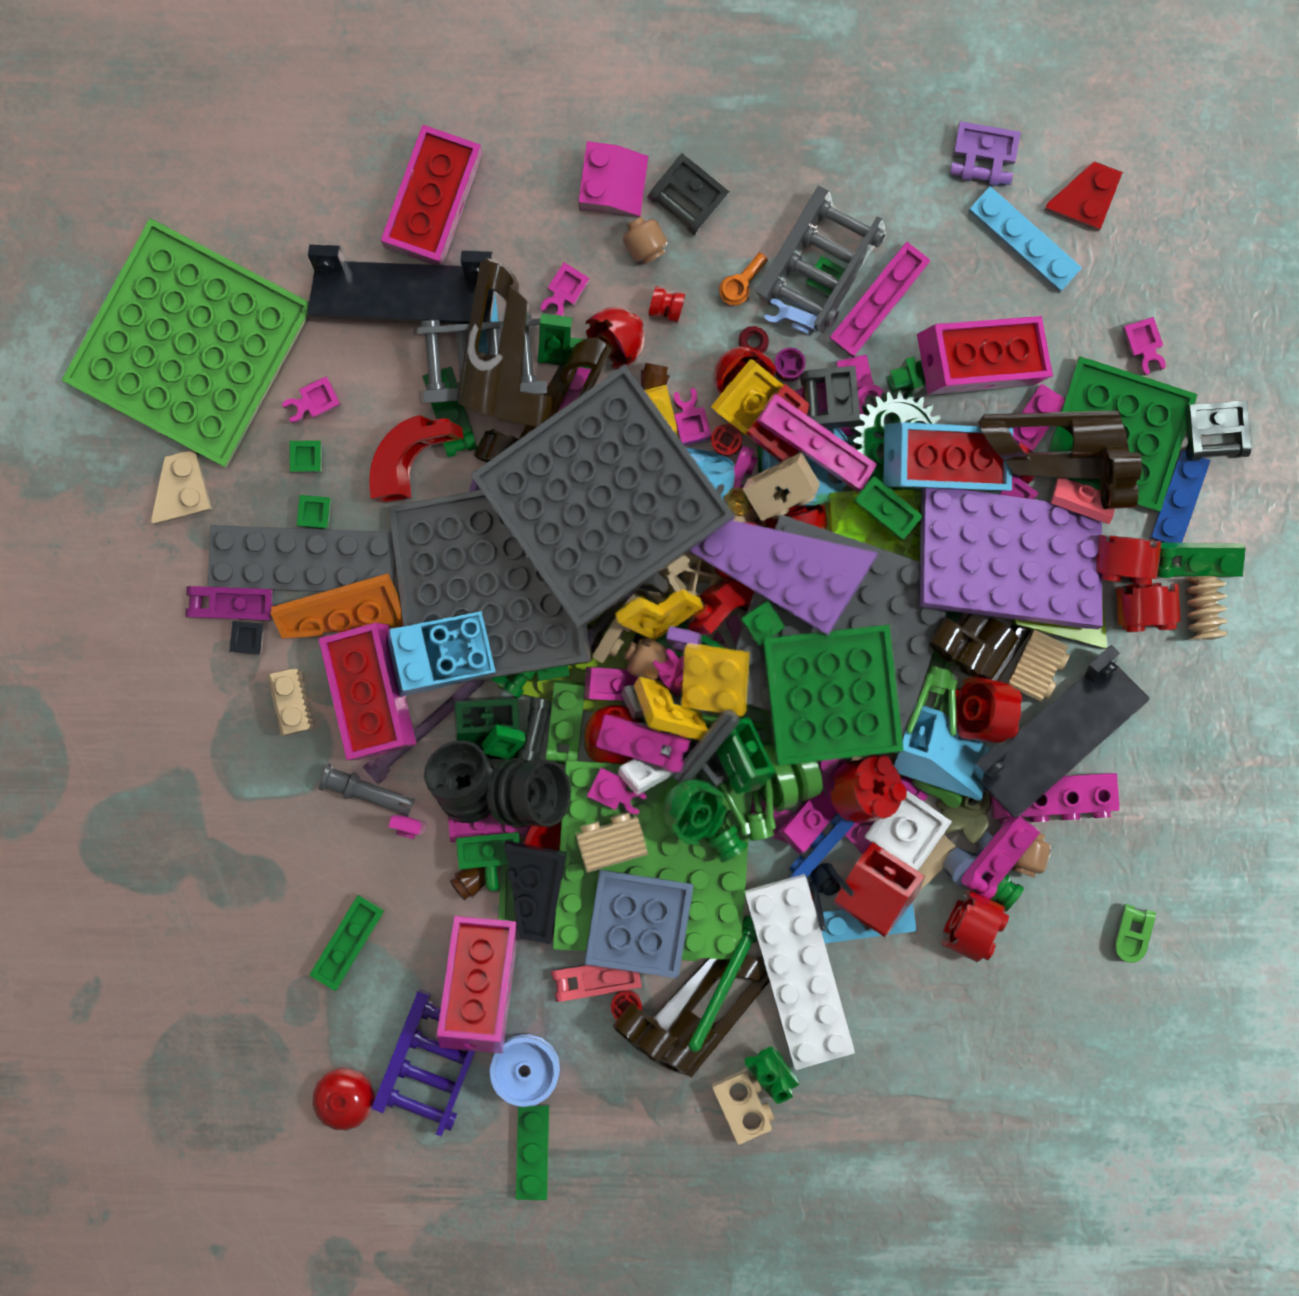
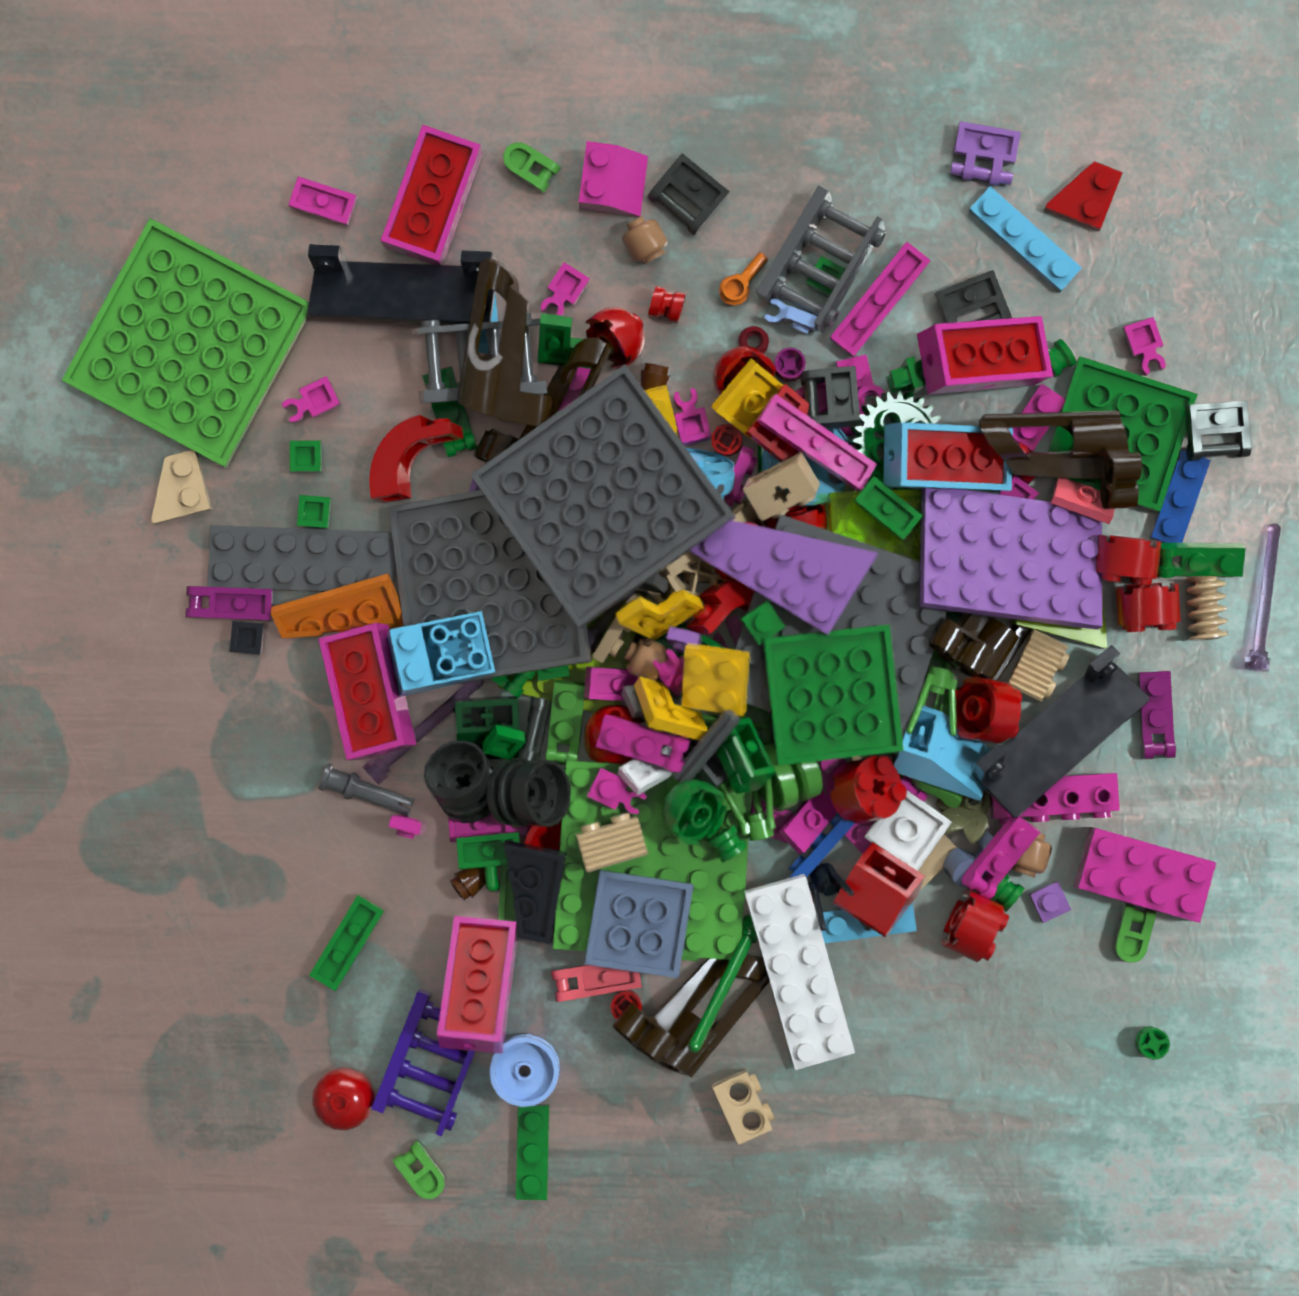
tan brick [268,668,315,736] -> none
clear yellow plate [724,487,753,517] -> none
green hips [744,1045,799,1104] -> none
none -> dark pink plate [288,176,358,226]
none -> bright green plate [392,1140,445,1199]
none -> bright green plate [503,142,561,194]
none -> pearl dark grey plate [935,270,1012,323]
none -> medium lavender plate [1029,881,1071,923]
none -> green wheel [1048,339,1077,378]
none -> dark pink brick [1073,827,1217,923]
none -> green wheel [1135,1026,1170,1060]
none -> magenta plate [1138,671,1176,759]
none -> clear purple piece [1244,523,1281,672]

